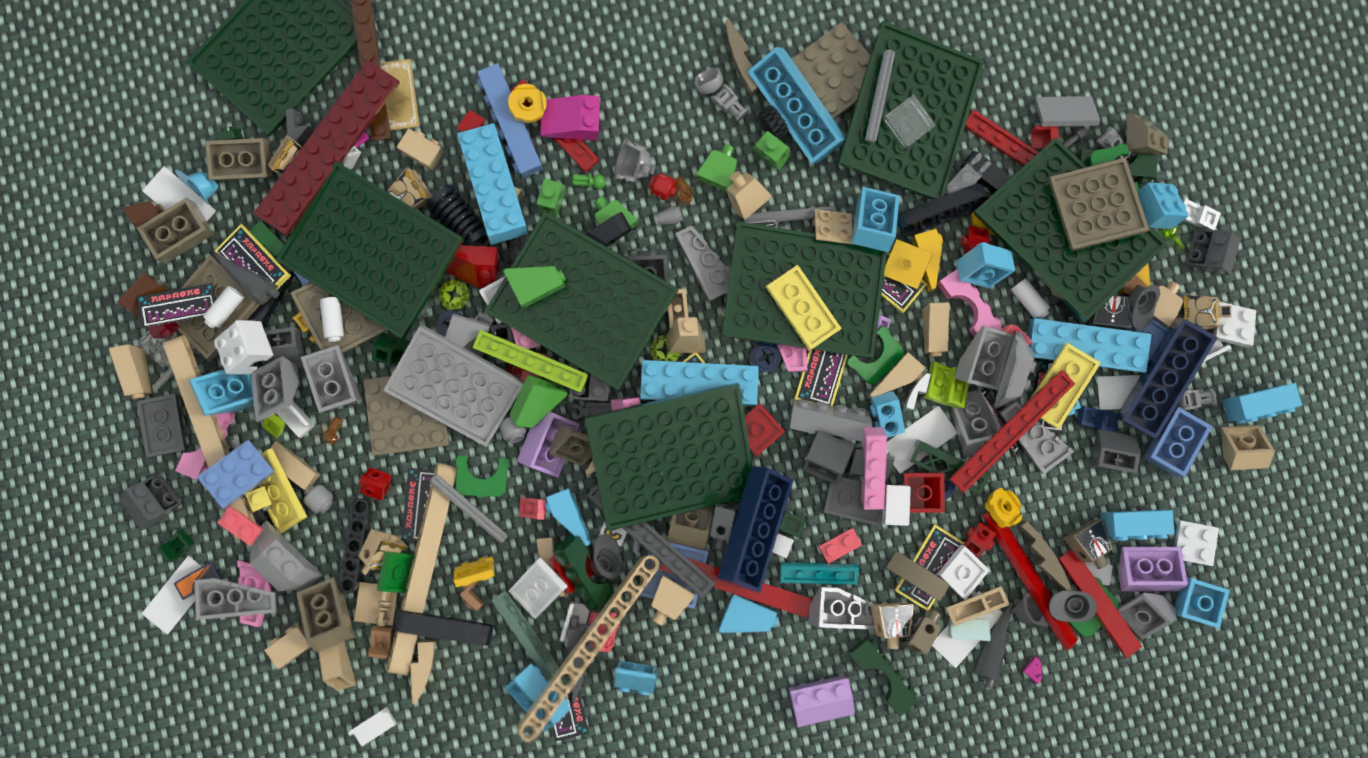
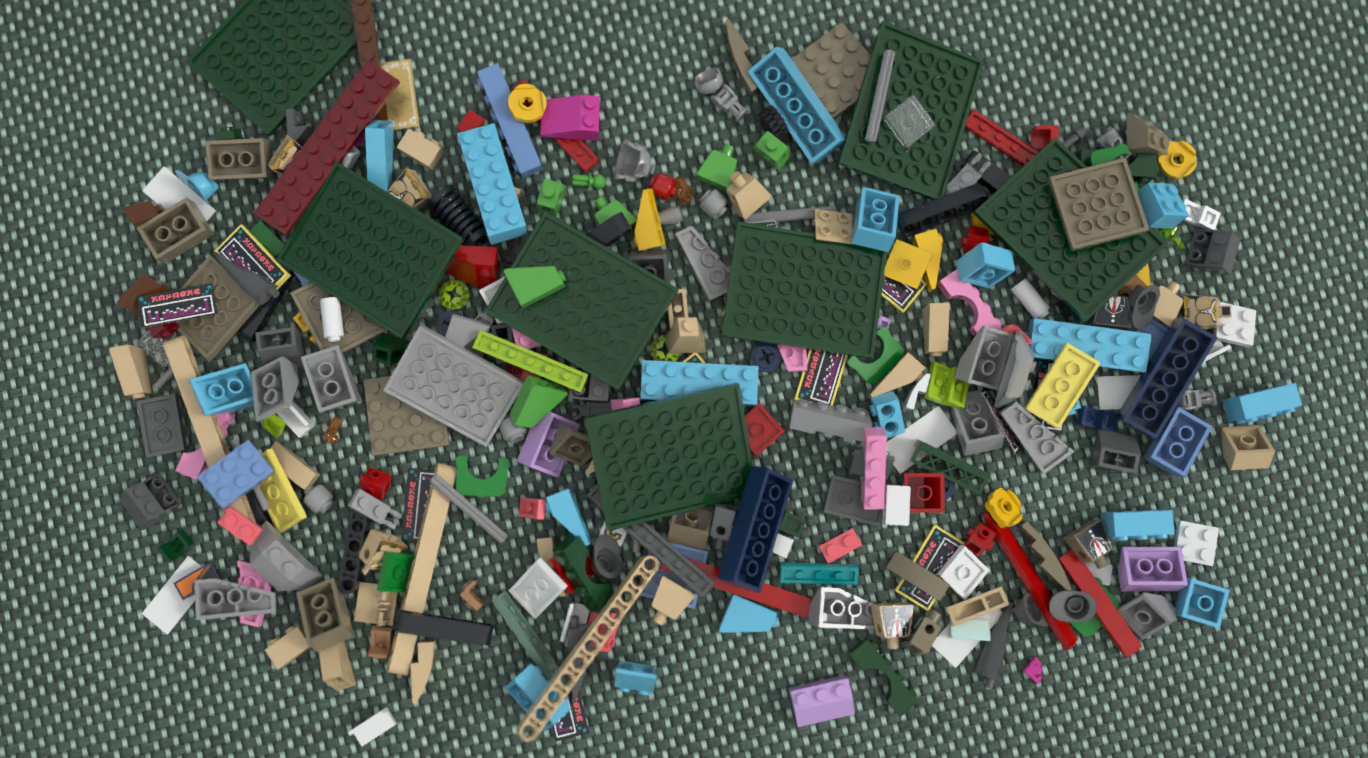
white brick [203,285,245,329] -> none
white piece [214,320,273,374] -> none
light yellow plate [246,486,273,512] -> none
yellow plate [454,556,494,587] -> none
light yellow tile [765,265,842,351] -> none
dark grey slope [803,431,854,485] -> none
red tile [949,370,1075,493] -> none
light grey tile [1035,96,1100,127] -> none
none -> light grey hinge [348,489,402,530]
none -> medium azure slope [365,120,394,192]
none -> yellow slope [634,189,665,251]
none -> light grey head [699,189,727,218]
none -> yellow plate [1157,141,1197,180]

